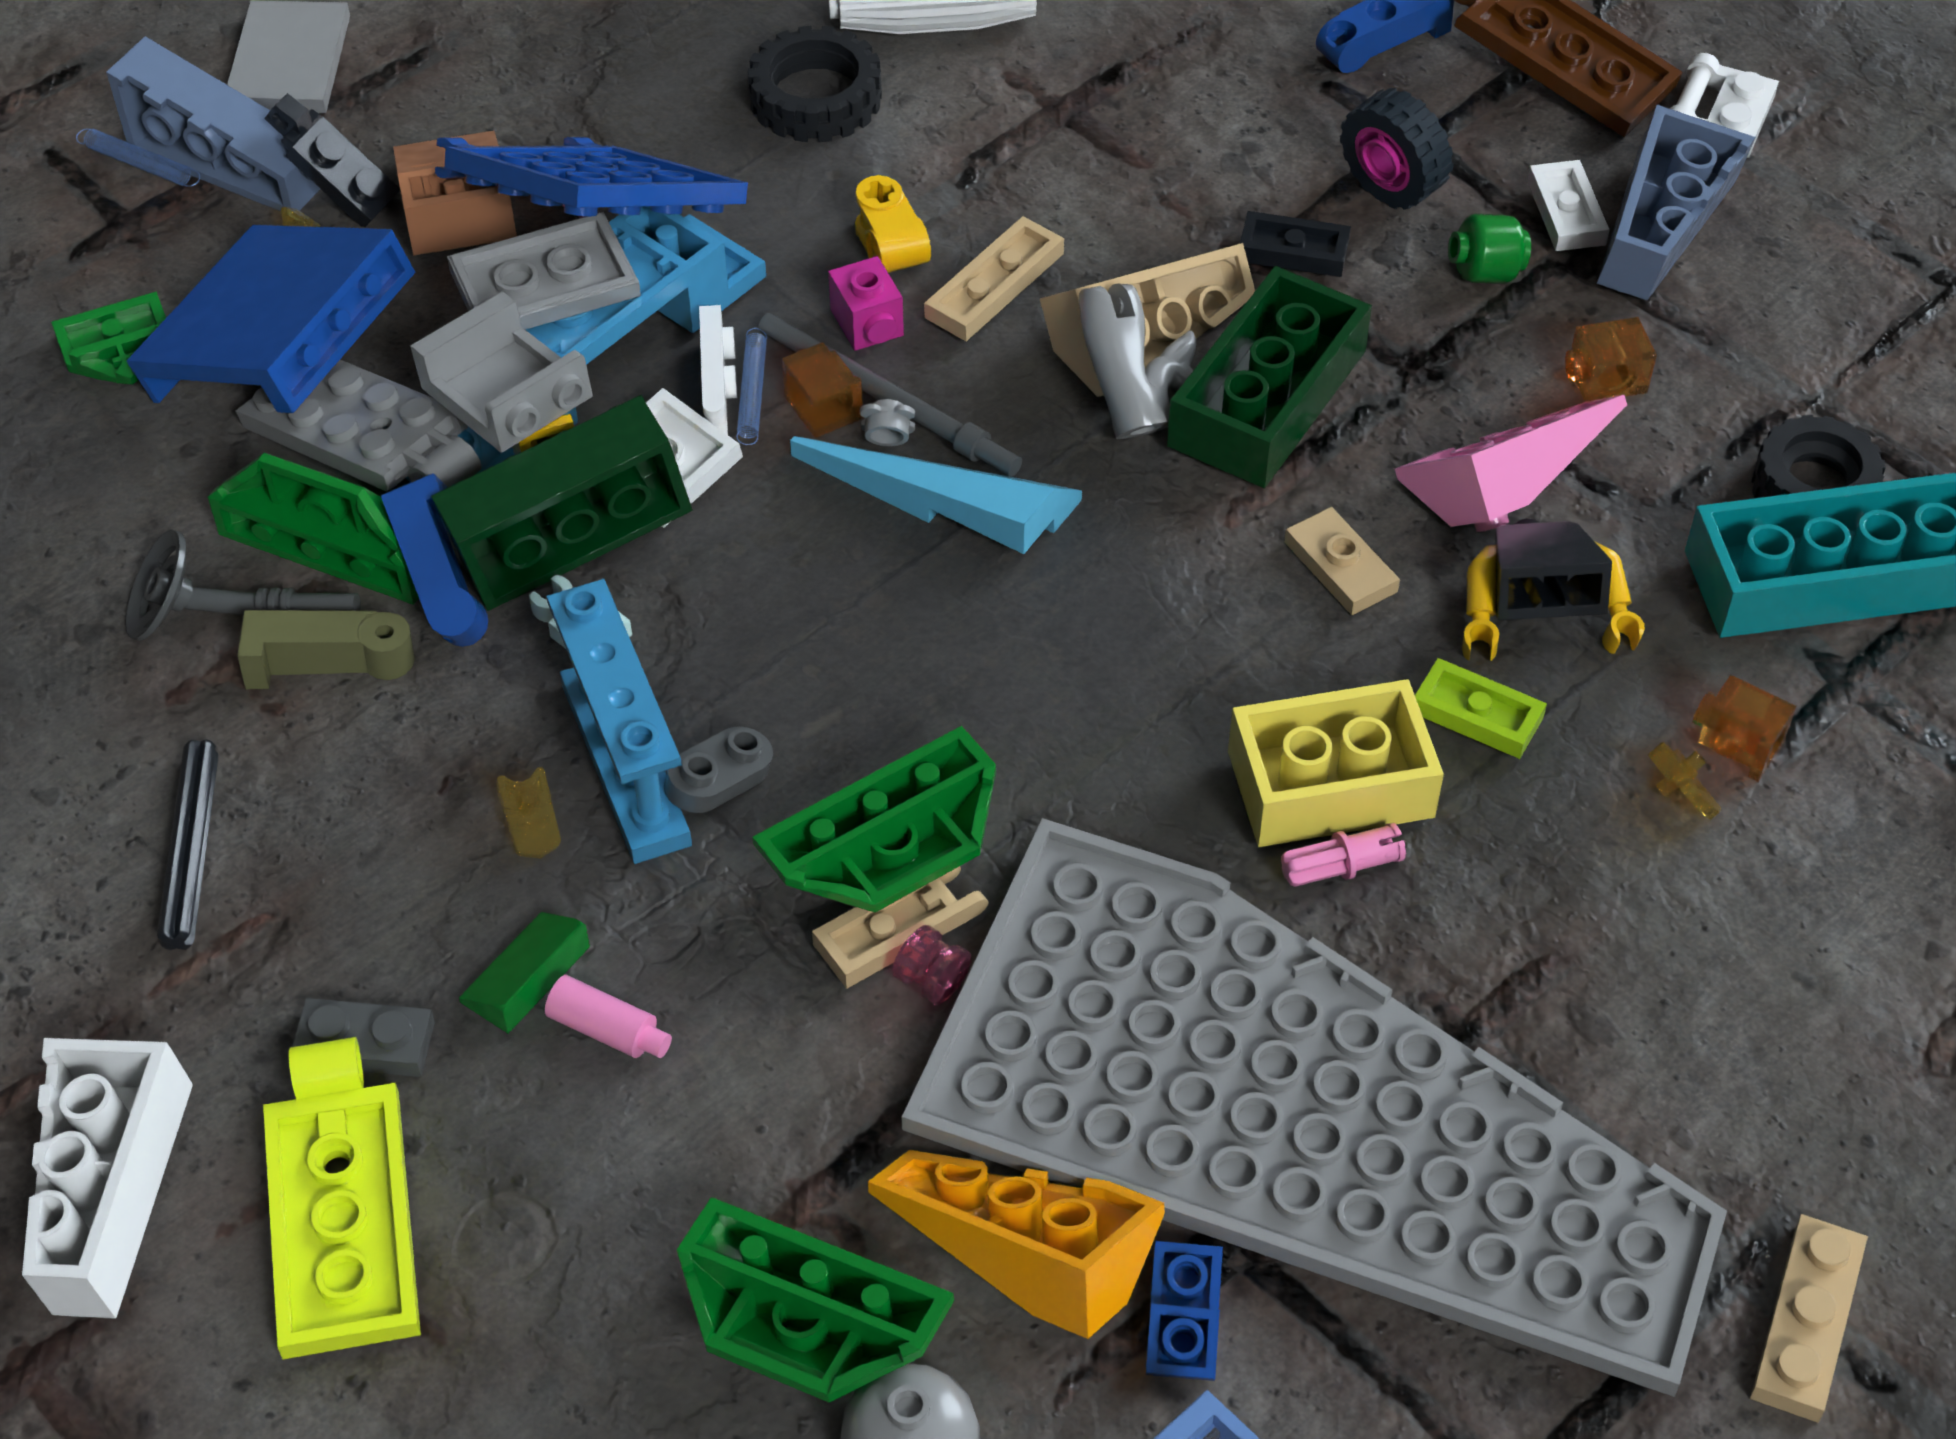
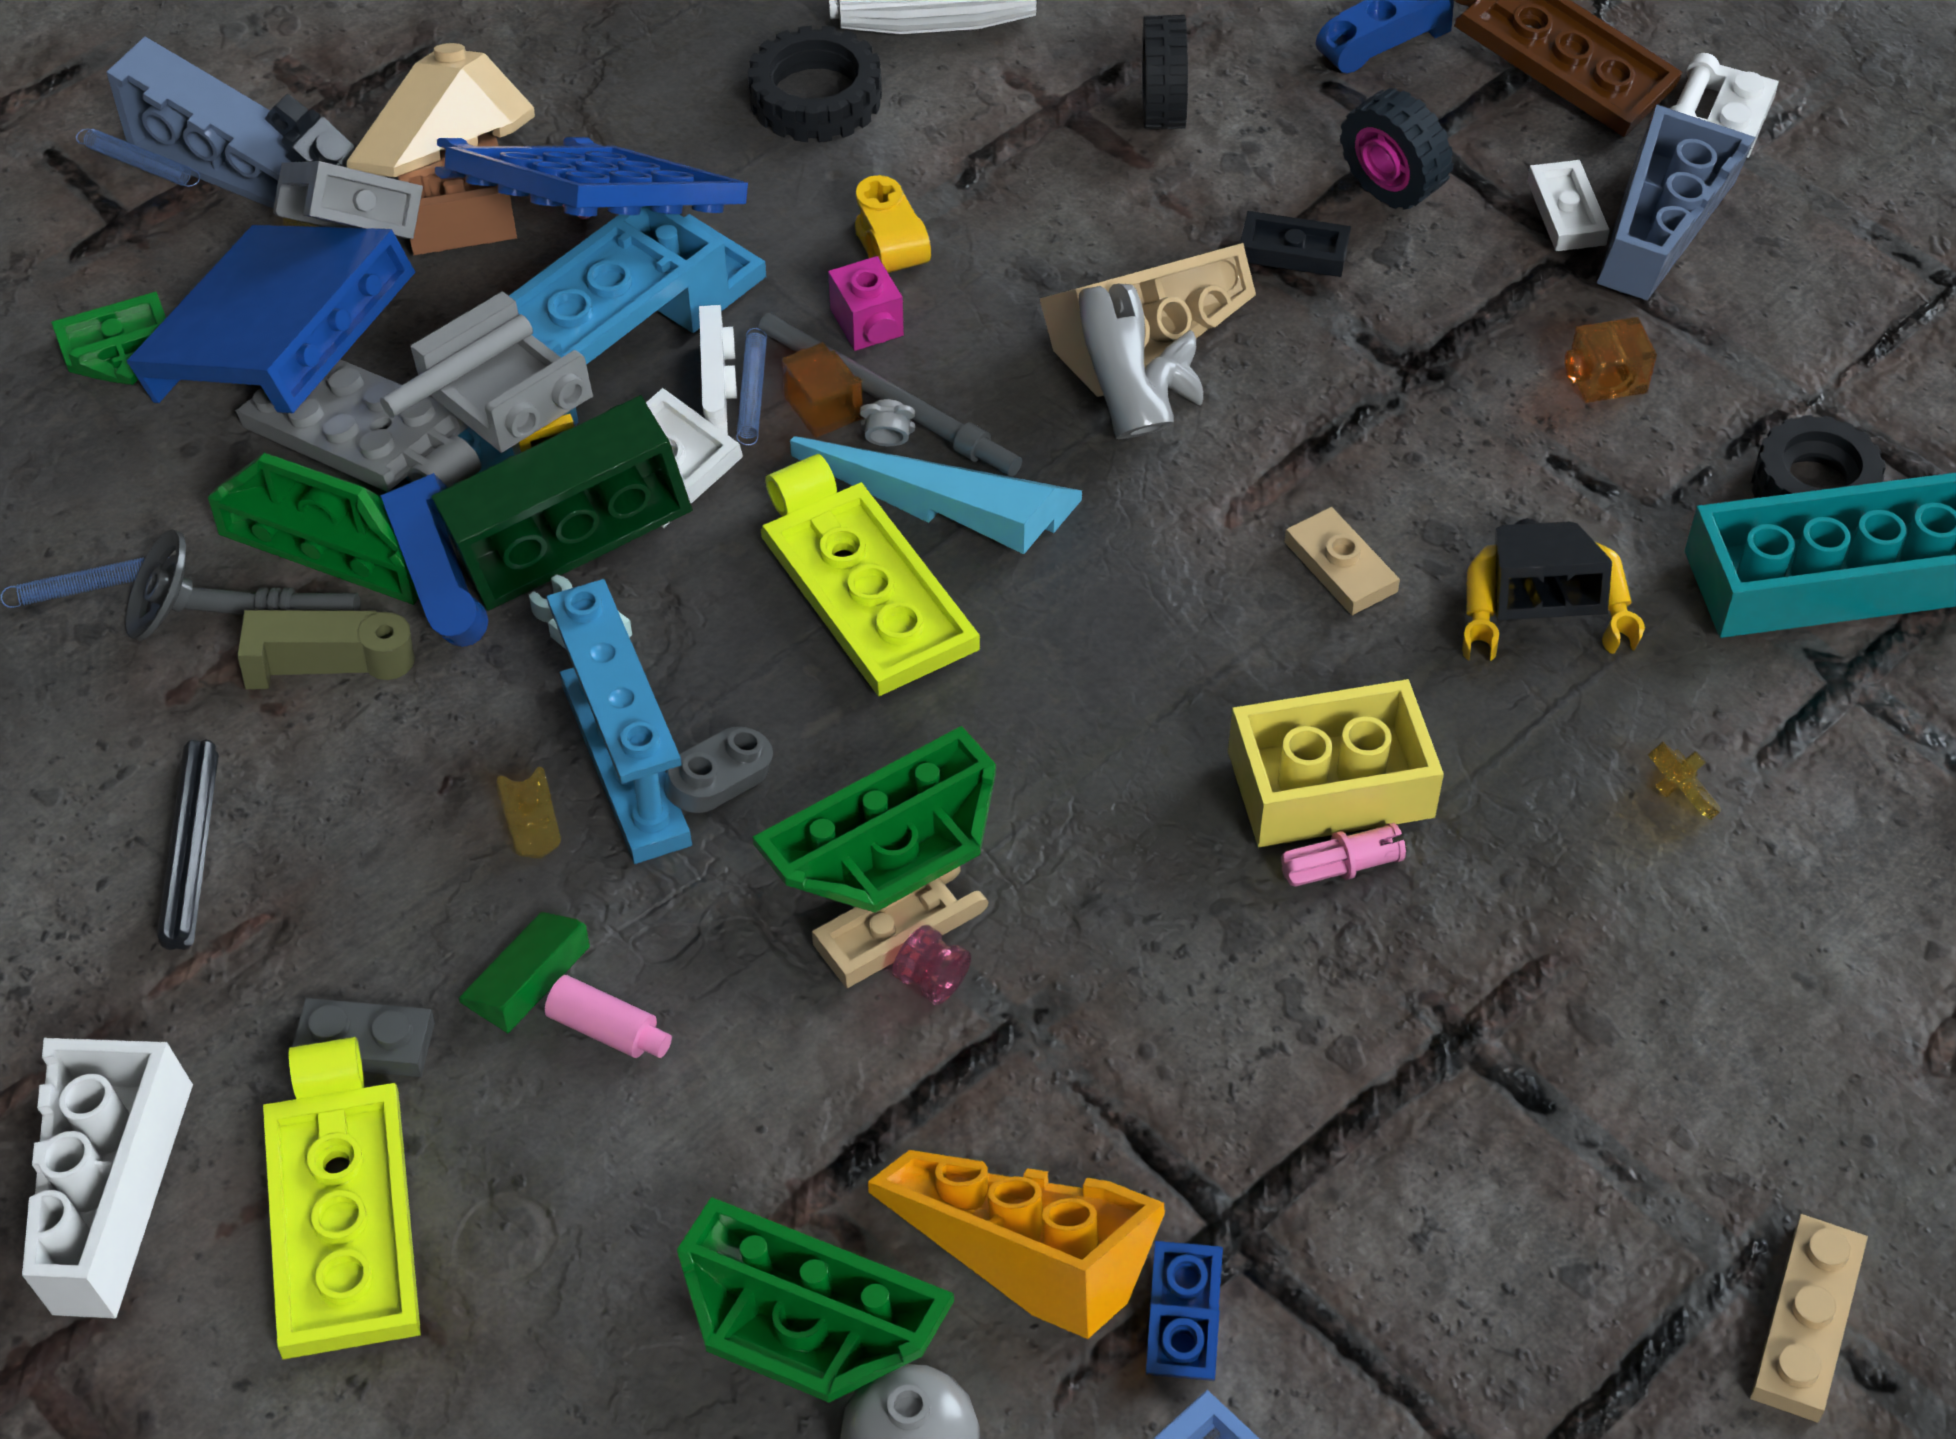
light grey tile [227,0,350,113] -> none
light grey tile [447,212,641,330] -> none
light grey wing [902,818,1727,1397] -> none
tan plate [924,216,1064,341] -> none
dark green brick [1167,266,1372,489] -> none
bright pink wedge [1395,395,1627,532] -> none
lime plate [1415,658,1547,759] -> none
green head [1448,214,1531,284] -> none
clear orange brick [1692,675,1797,782] -> none
none -> medium blue piece [1,557,169,608]
none -> light grey panel [273,161,423,239]
none -> tan wedge [347,43,535,177]
none -> light grey bar [380,314,533,418]
none -> neon yellow hinge [761,454,980,697]
none -> black tyre [1142,15,1188,129]

